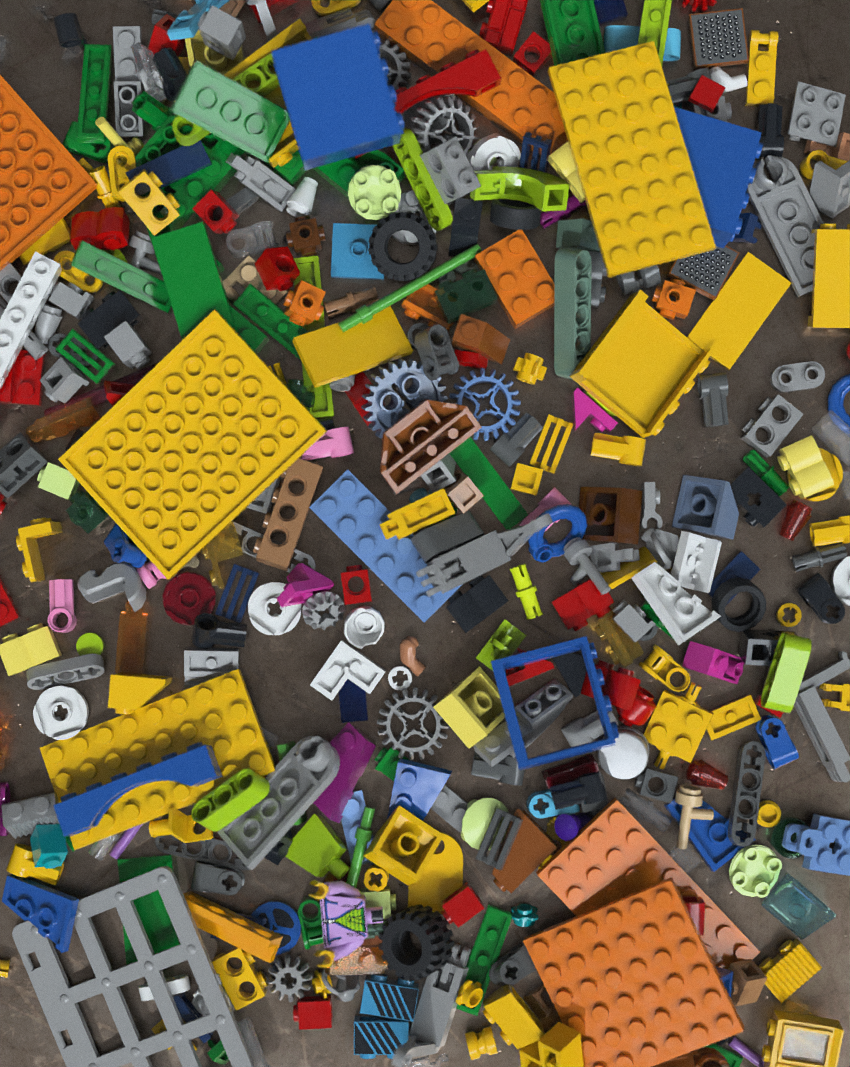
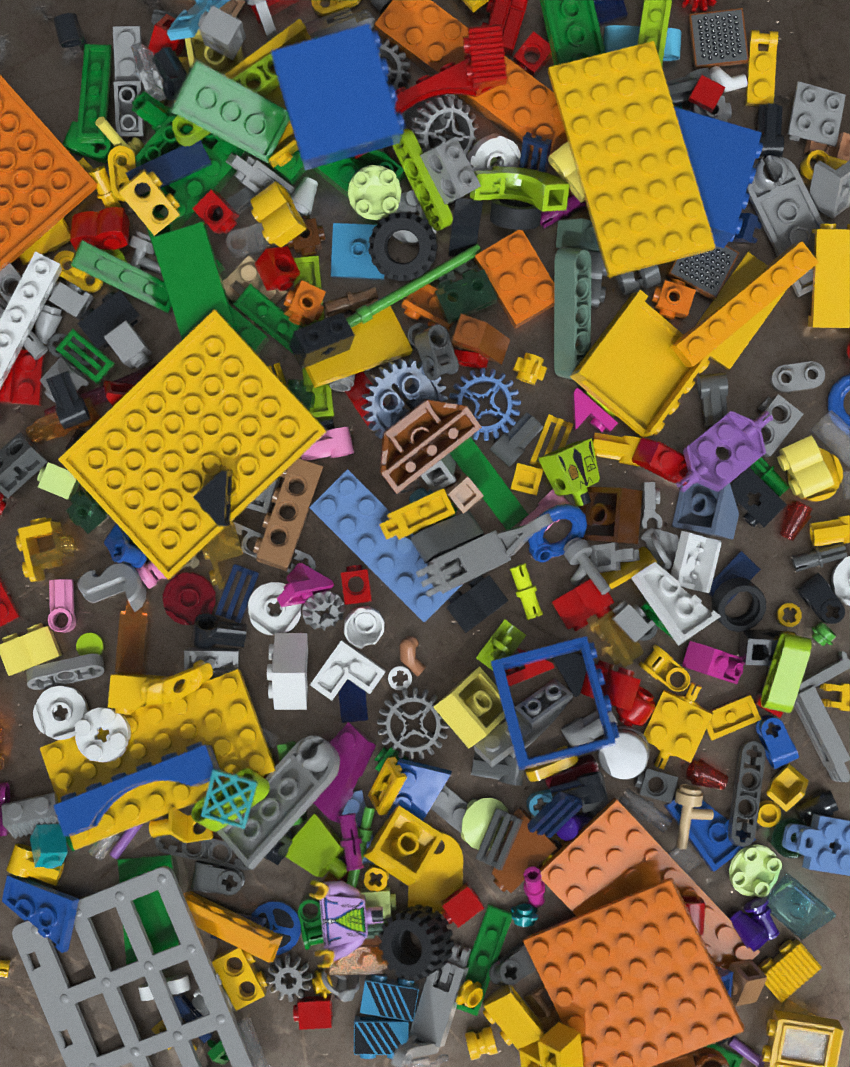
none -> clear yellow bracket [30,531,76,570]
none -> black piece [46,370,91,429]
none -> white plate [75,707,131,762]
none -> yellow piece [140,660,213,706]
none -> black slope [193,470,233,527]
none -> teal window [201,769,258,829]
none -> yellow brick [250,181,307,247]
none -> white brick [267,633,308,710]
none -> black brick [289,313,355,369]
none -> magenta pin [338,813,364,871]
none -> yellow tile [368,757,407,815]
none -> red brick [463,24,507,89]
none -> dark pink pin [524,867,545,908]
none -> yellow plate [525,746,579,782]
none -> dark blue tile [527,792,583,838]
none -> lime torso [538,438,600,507]
none -> red brick [632,437,688,486]
none -> light orange arch [670,241,819,367]
none -> medium lavender plate [676,411,773,492]
none -> dark purple cone [730,910,769,952]
none -> dark purple pin [743,897,780,940]
none -> yellow panel [766,763,809,812]
none -> black cone [796,790,839,821]
none -> bright green plate [811,622,837,646]

